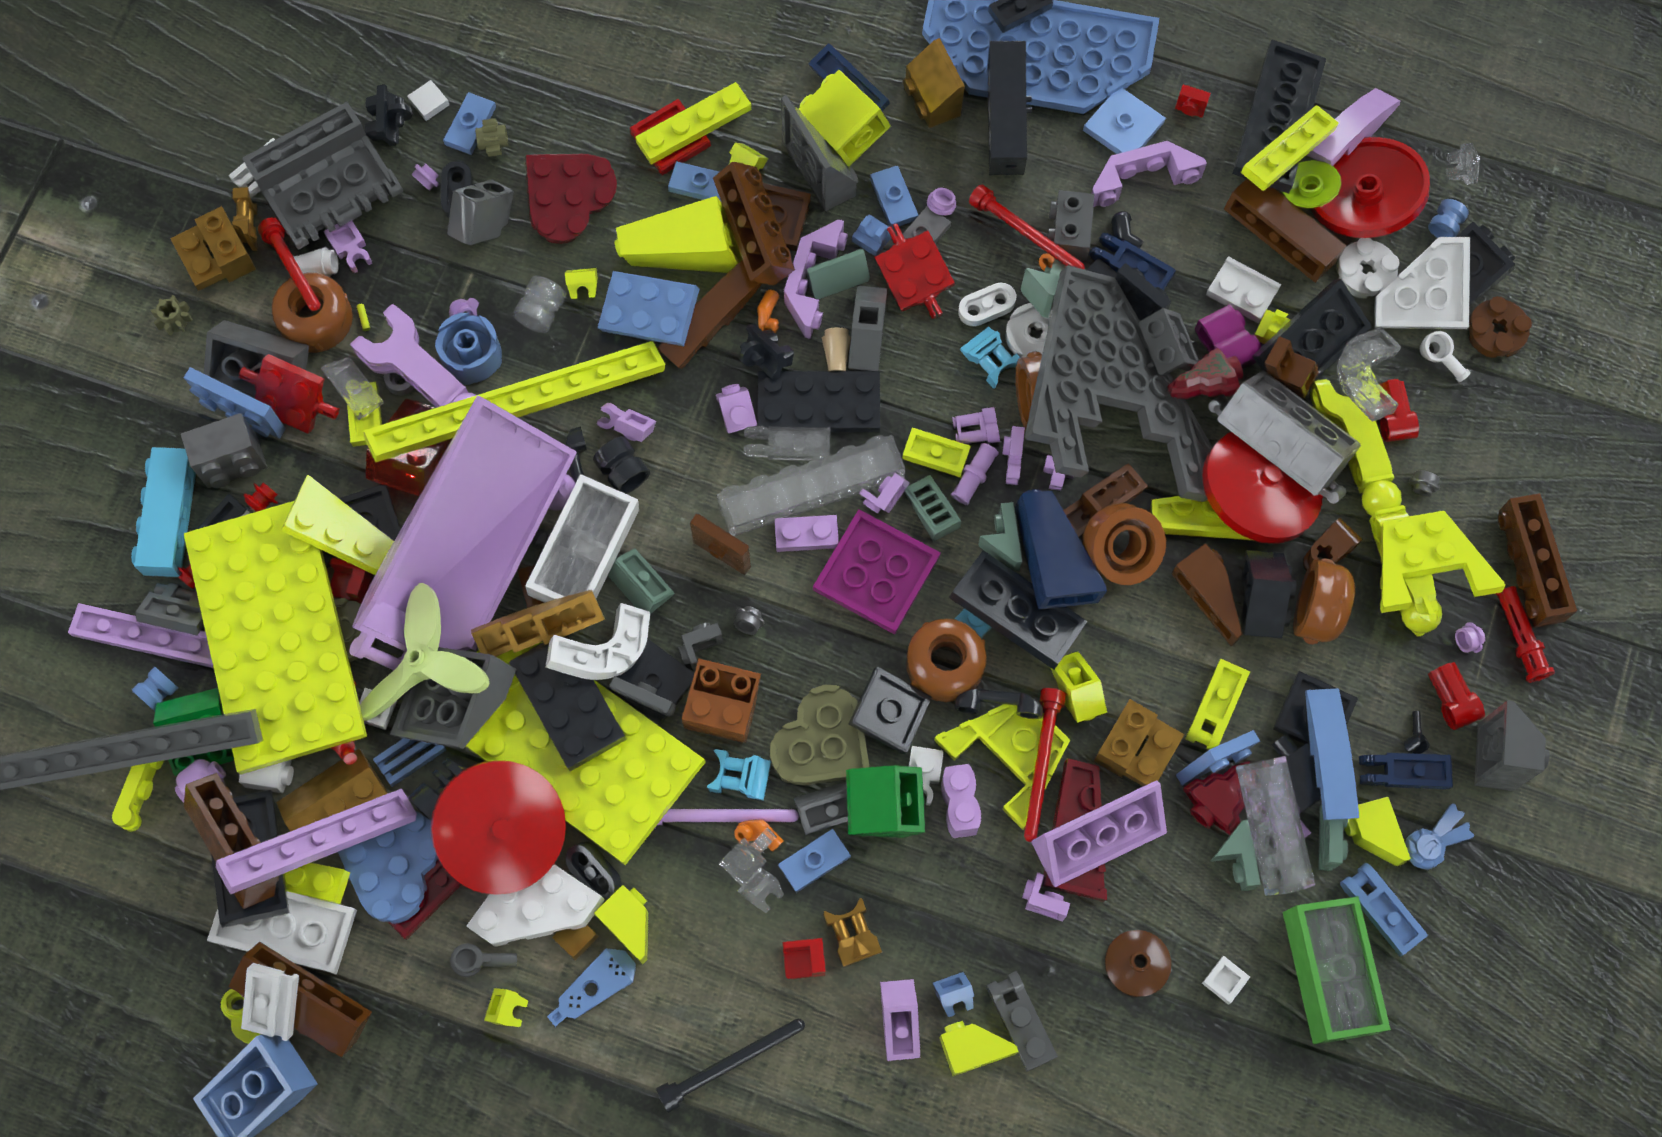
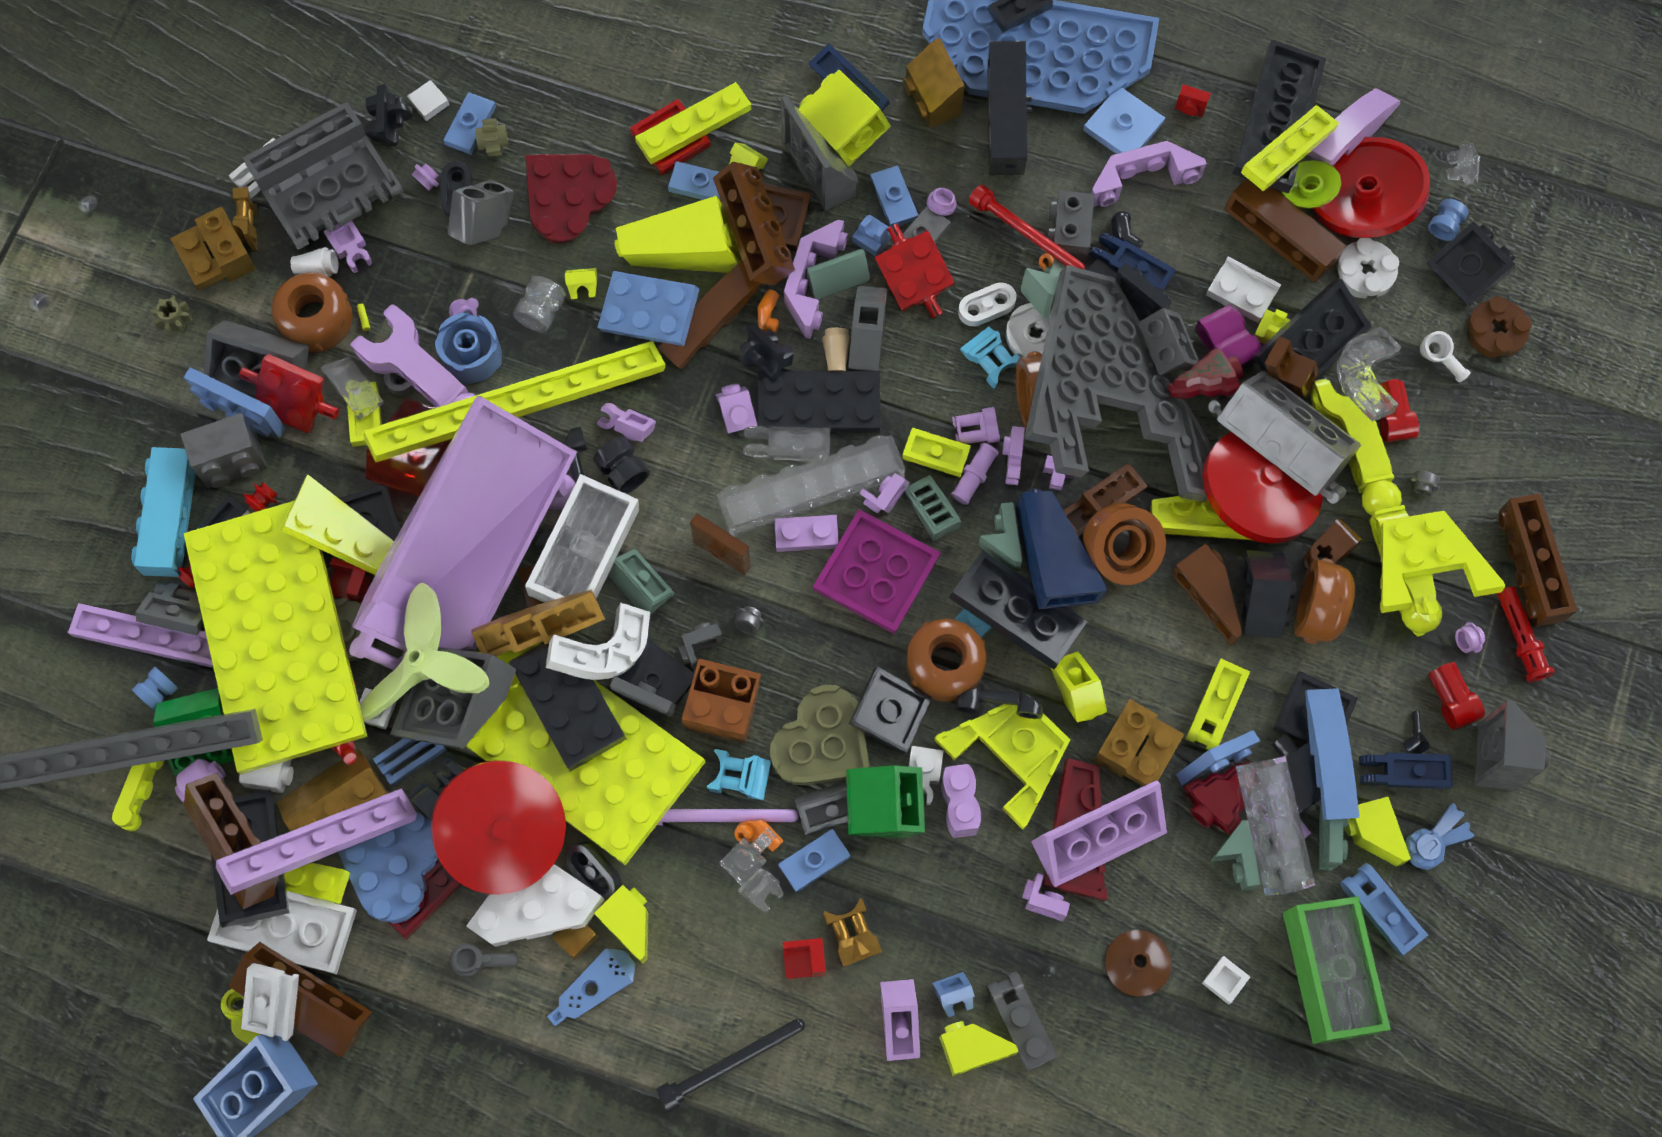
red piece [258,218,321,311] -> none
neon yellow tile [484,988,528,1027] -> none
red piece [1024,688,1066,842] -> none
white plate [1374,237,1470,329] -> none

